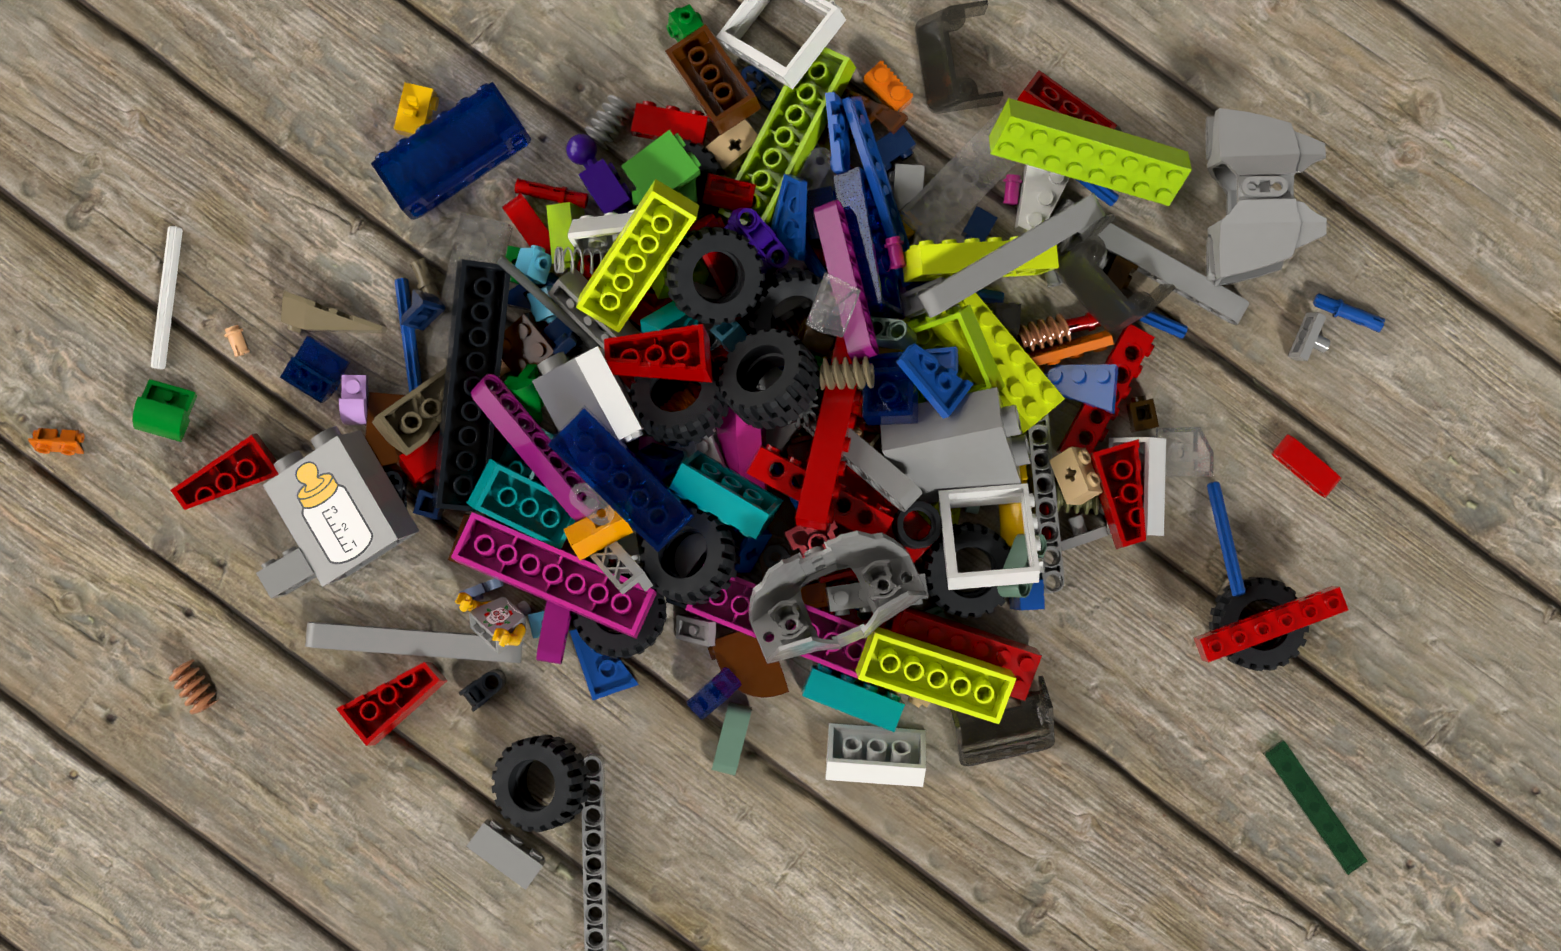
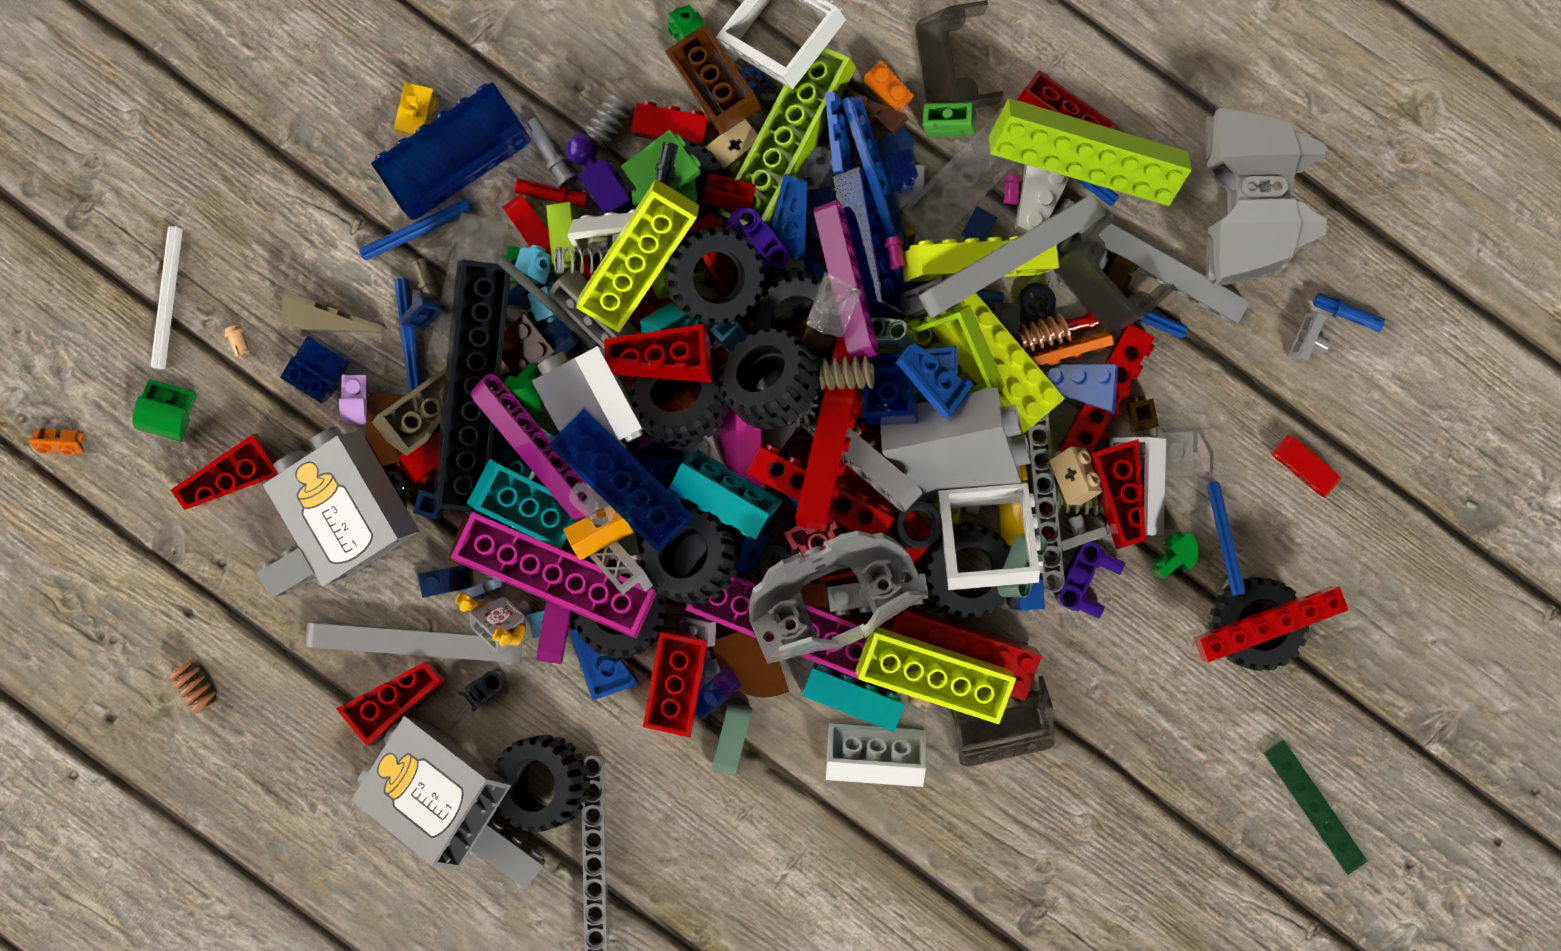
none -> light grey brick [351,716,511,870]
none -> blue axle [359,199,472,260]
none -> dark blue slope [418,565,471,598]
none -> light grey pin [524,117,578,188]
none -> red slope [643,627,708,738]
none -> black pin [655,142,679,187]
none -> clear blue brick [884,149,918,195]
none -> bright green brick [923,102,977,137]
none -> black gear [1017,283,1056,322]
none -> dark purple piece [1056,542,1125,619]
none -> green brick [1149,531,1199,578]

